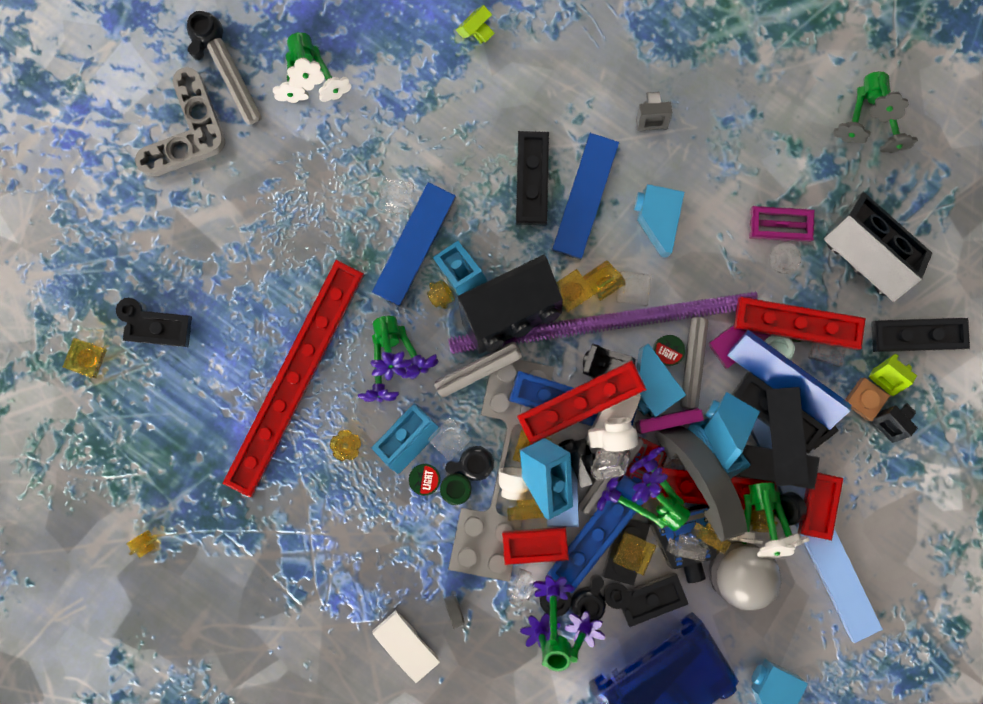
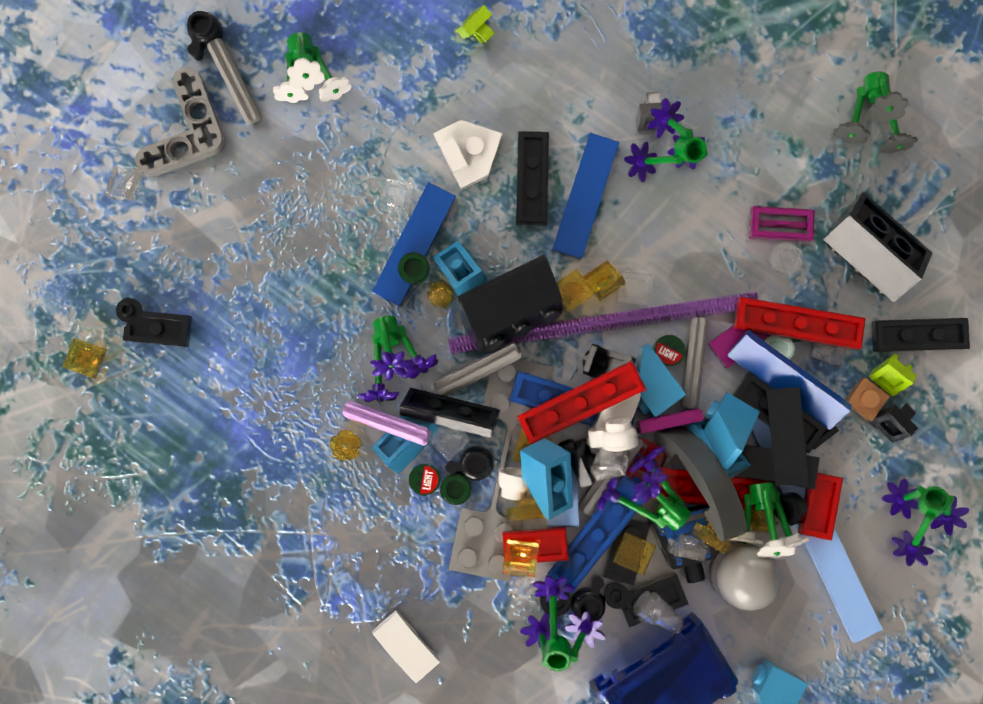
clear yellow plate [126,530,157,558] -> none
red tile [222,260,365,498] -> none
dark grey tile [443,594,465,629] -> none
dark azure slope [634,184,685,258] -> none
none -> clear plate [105,166,143,201]
none -> lavender axle [343,401,431,446]
none -> dark green tile [398,252,430,285]
none -> black tile [399,388,500,438]
none -> white plate [433,120,502,190]
none -> clear yellow plate [503,540,539,578]
none -> plant [624,98,708,182]
none -> clear cone [634,591,684,634]
none -> dark purple plant [881,478,969,567]

